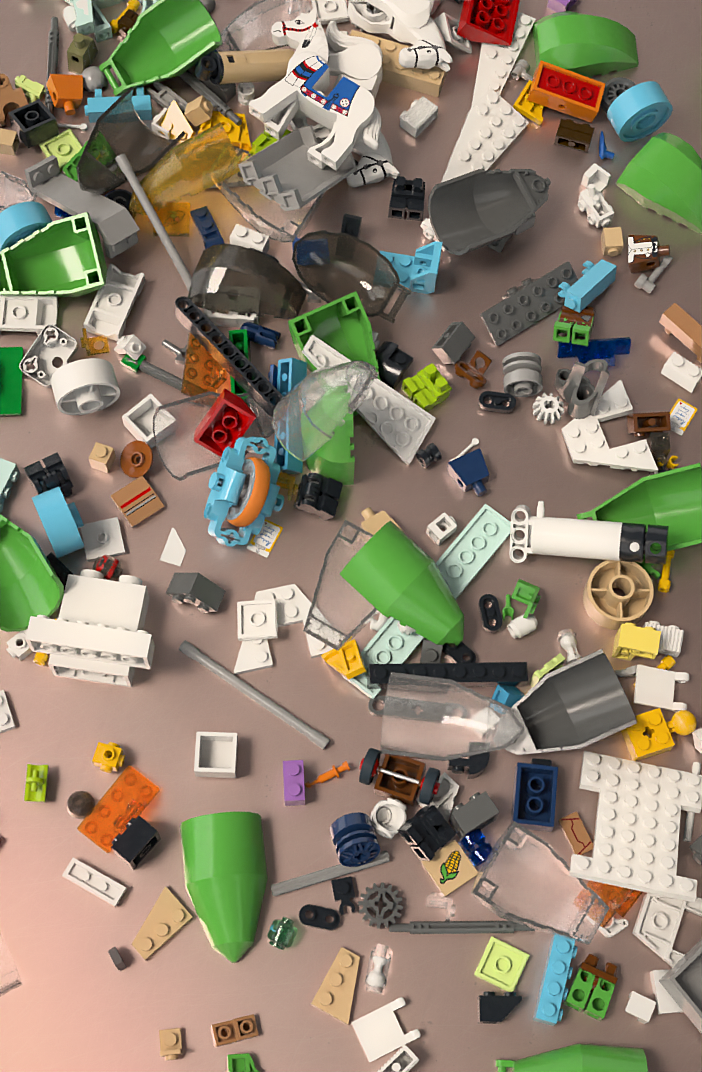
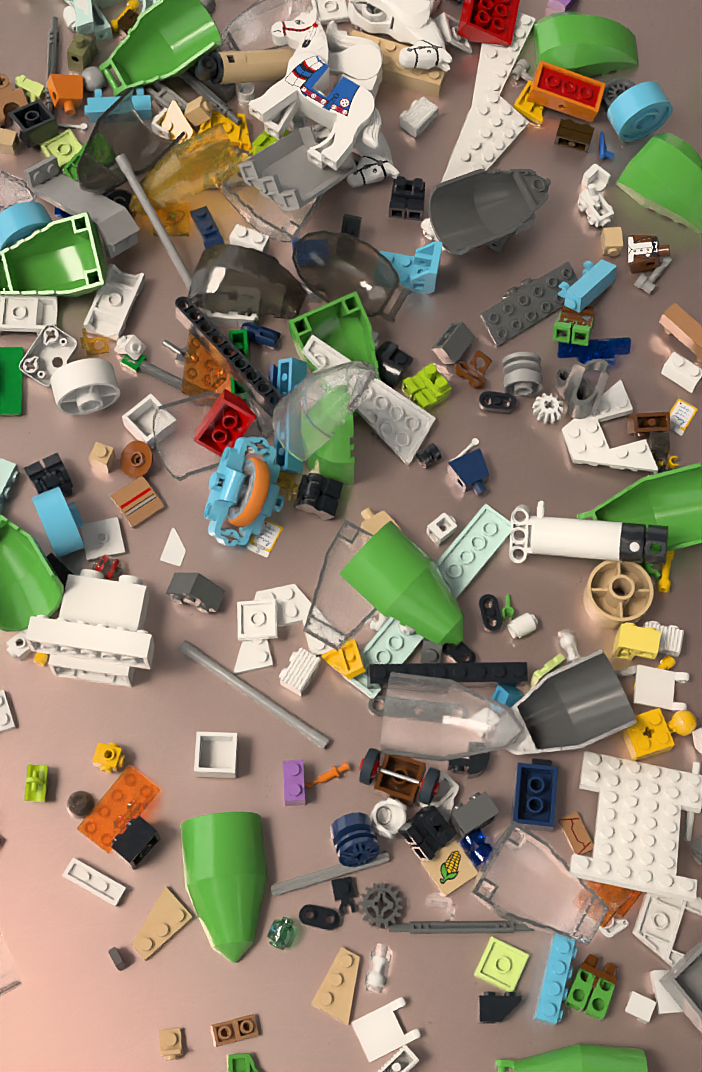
bright green bracket [511,579,541,619] -> none
none -> white brick [279,648,321,696]

